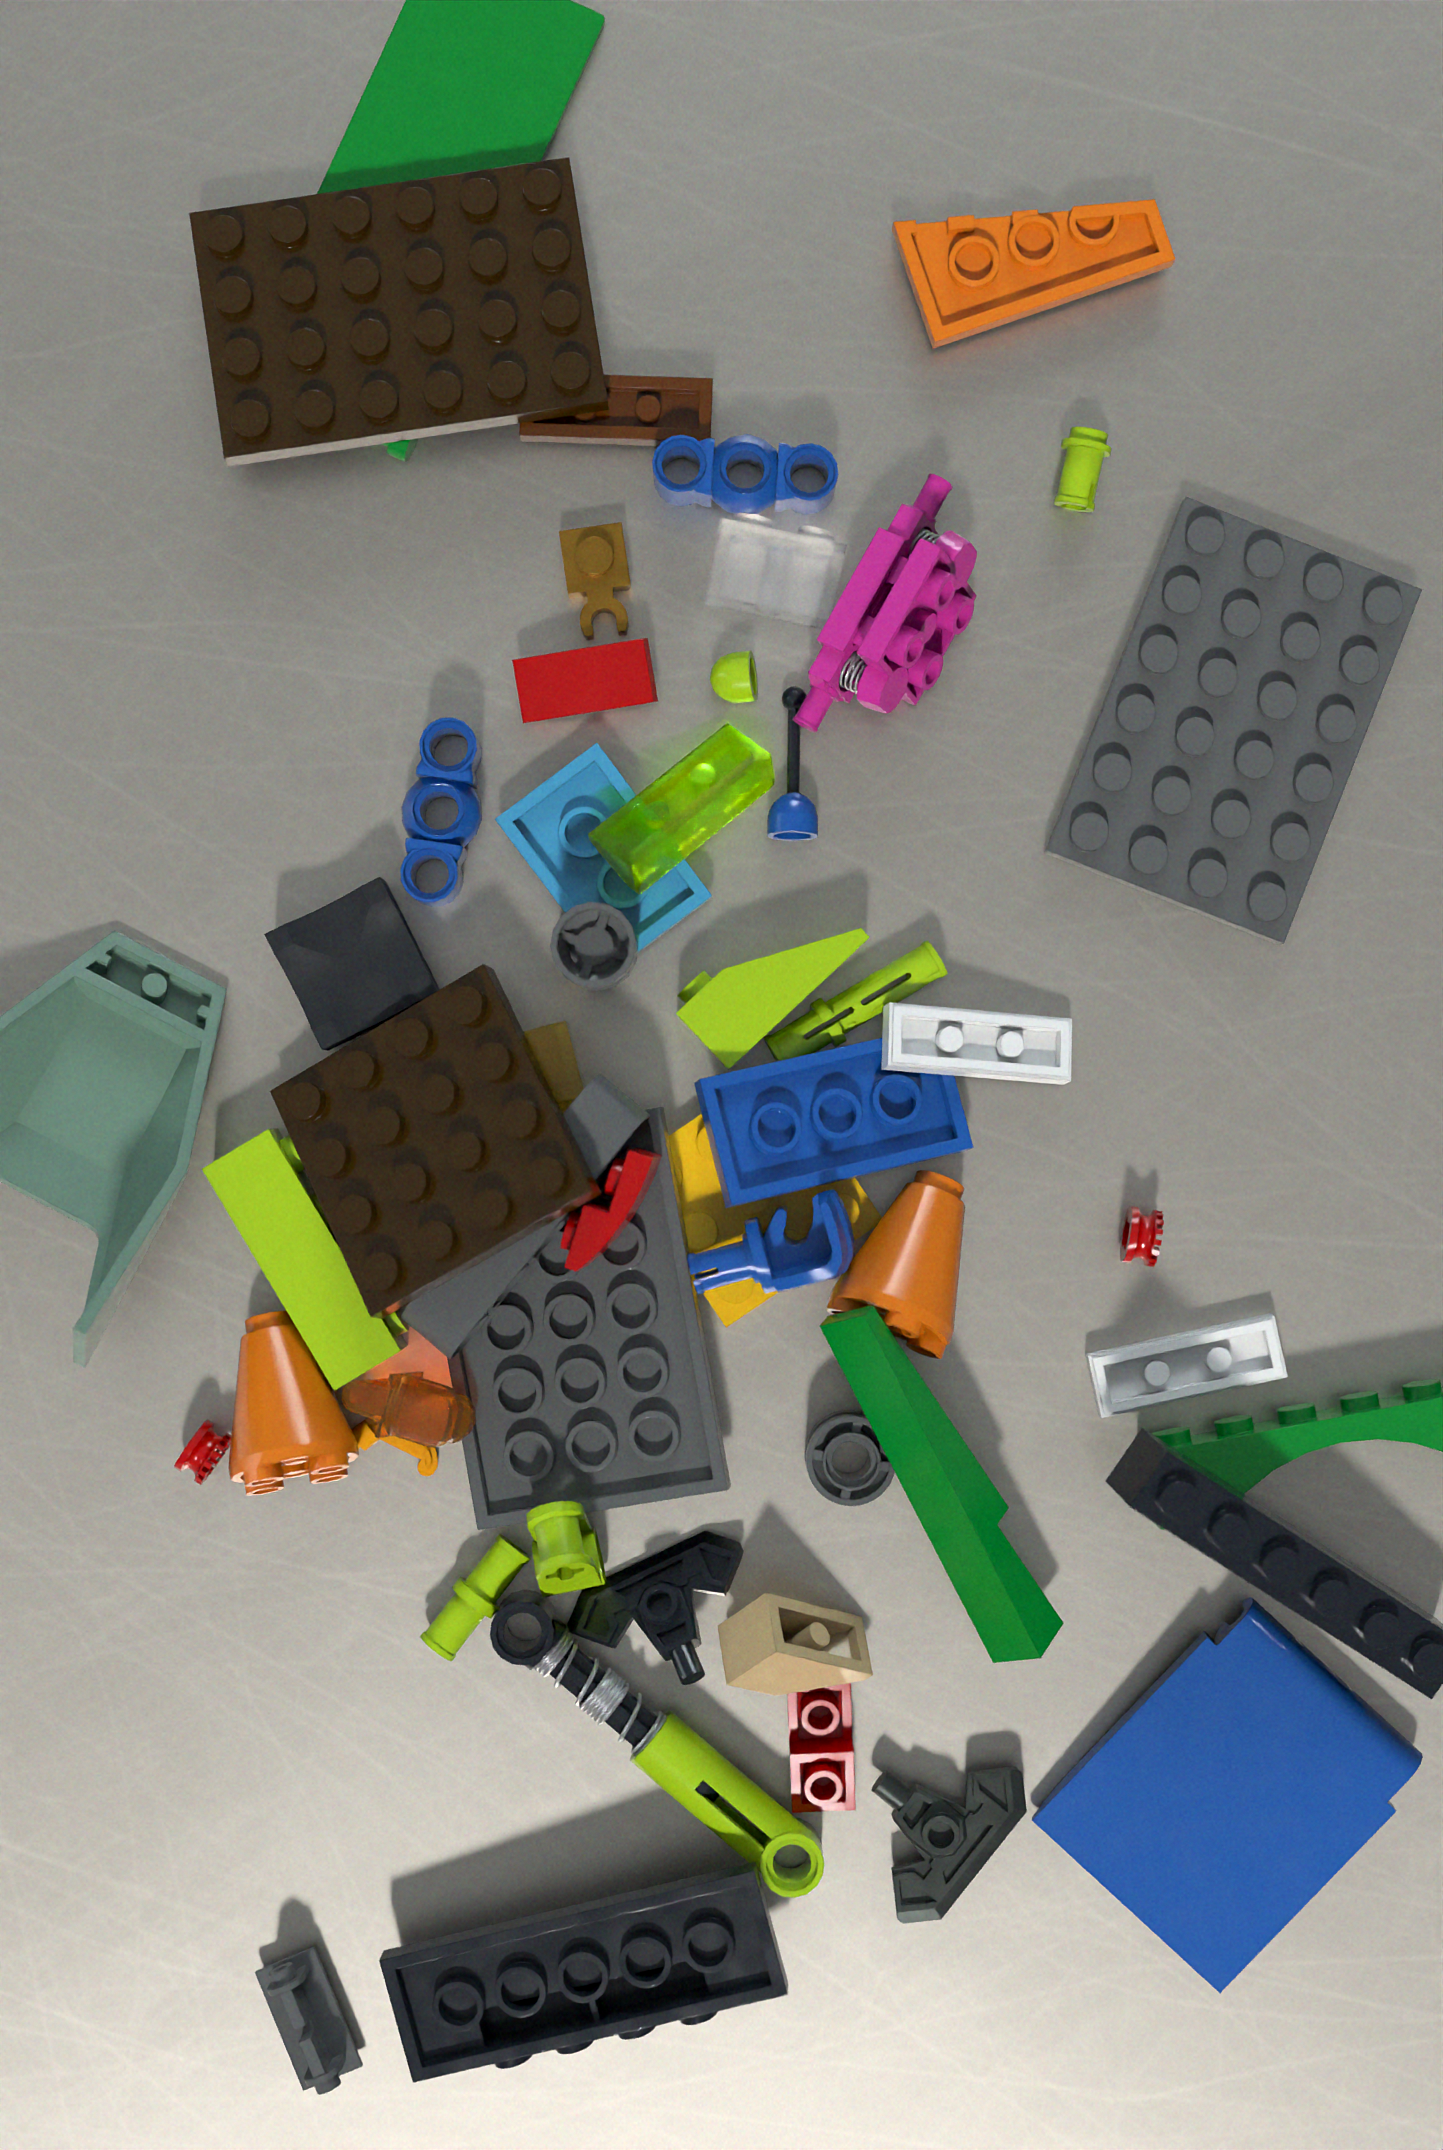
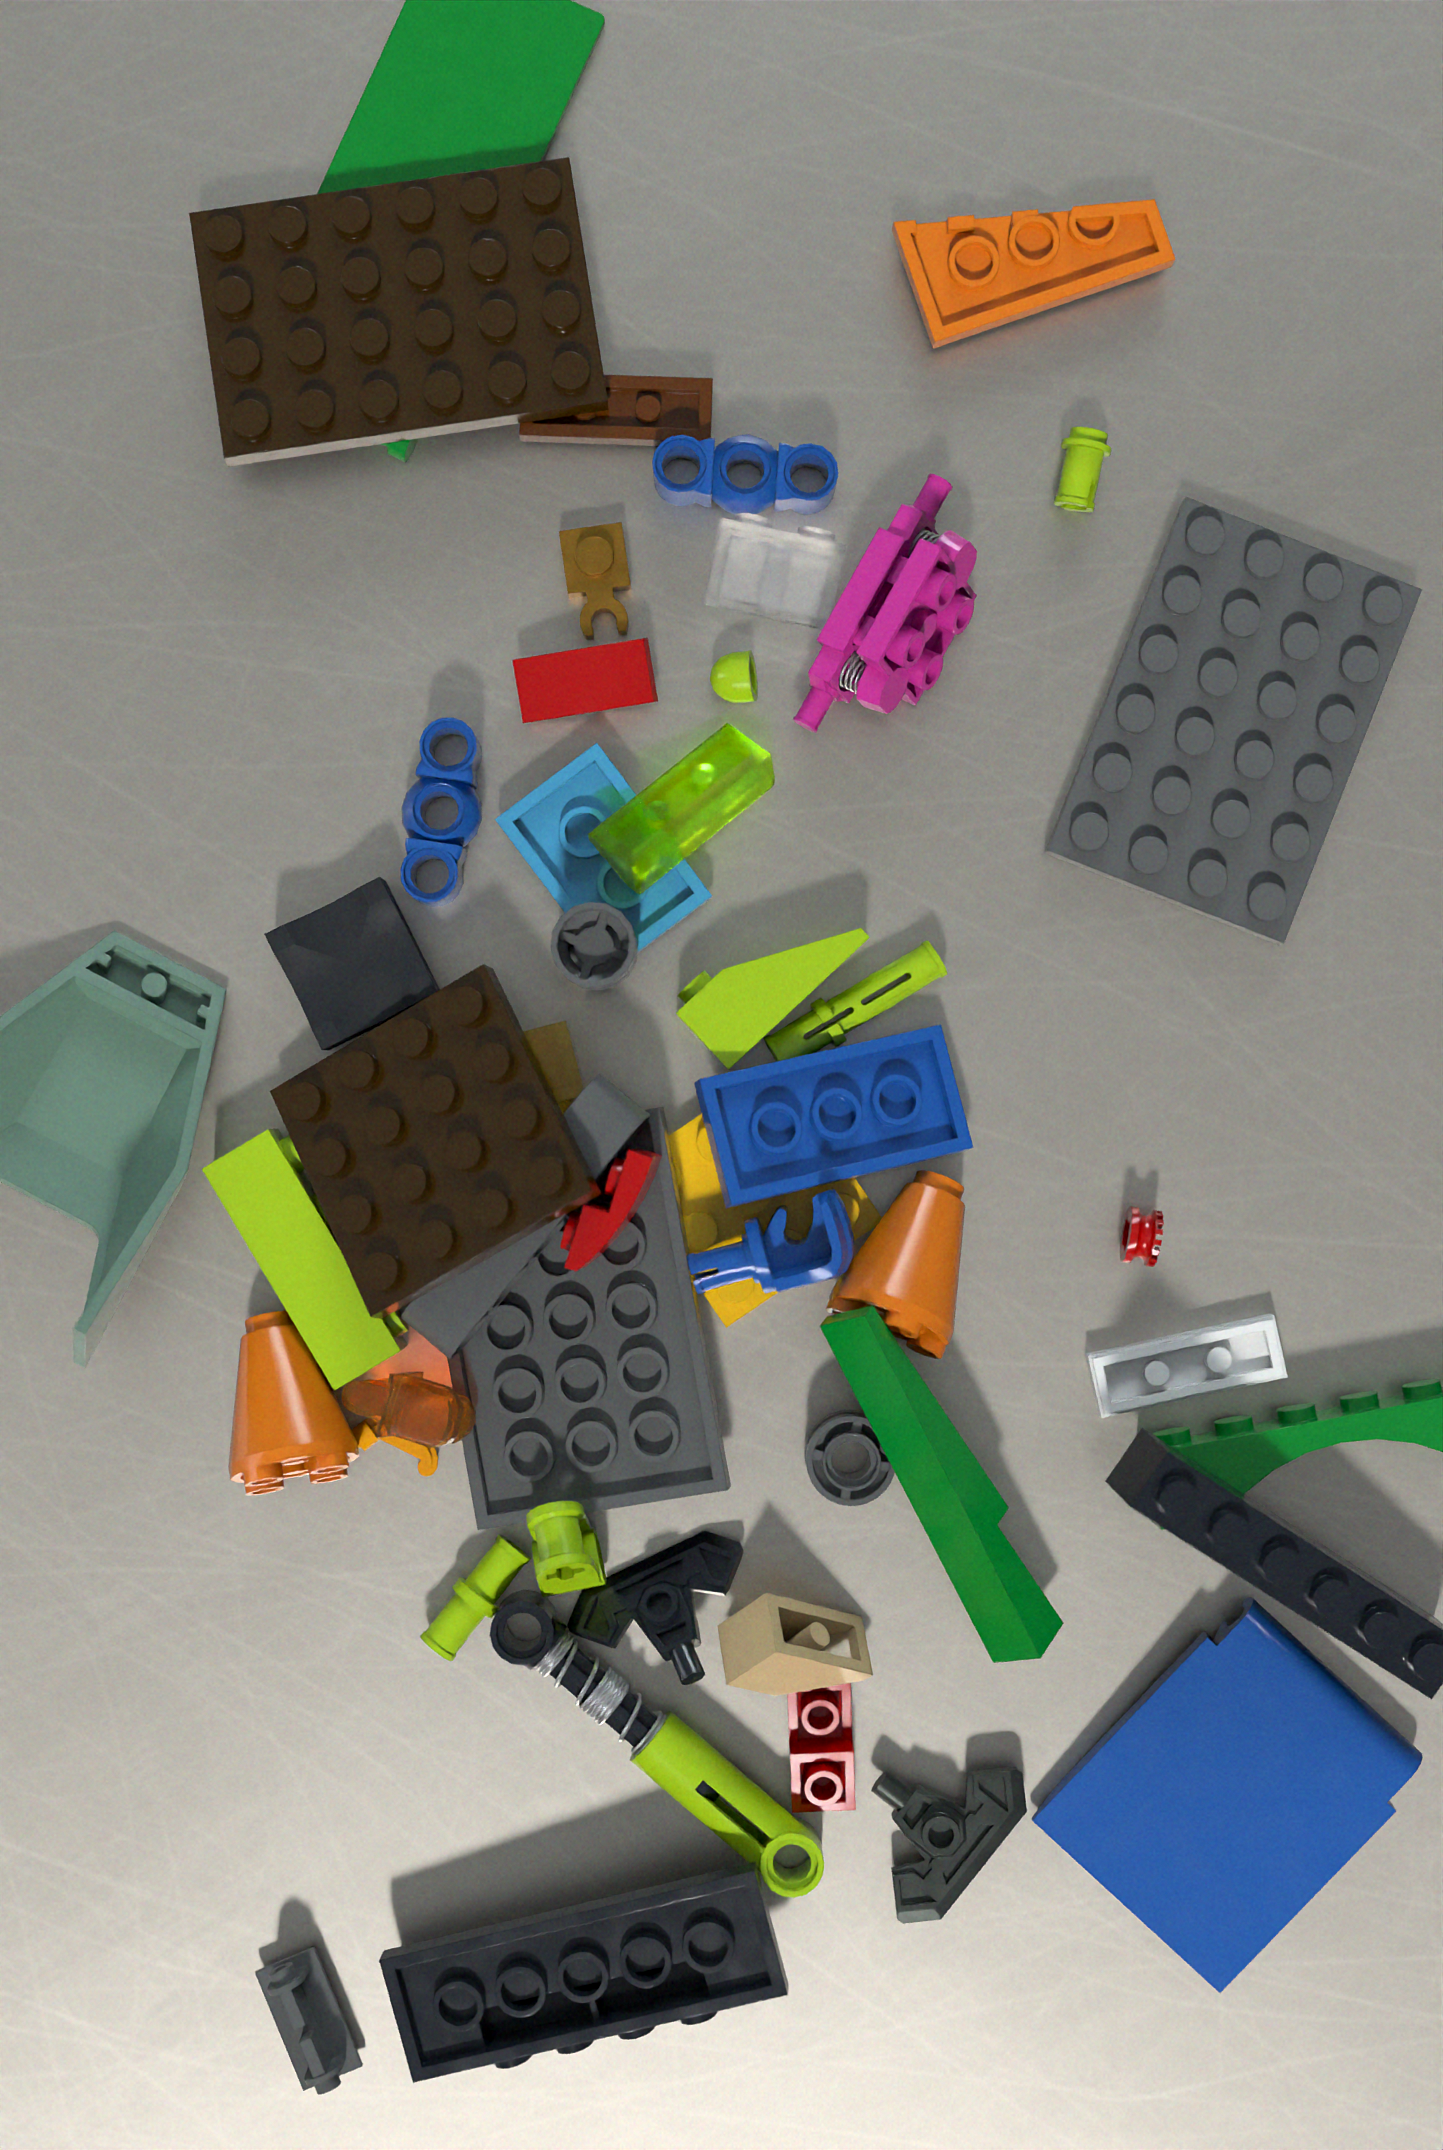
red bush [174,1420,231,1485] -> none
hinge [767,686,818,841] -> none
white tile [881,1002,1072,1085] -> none

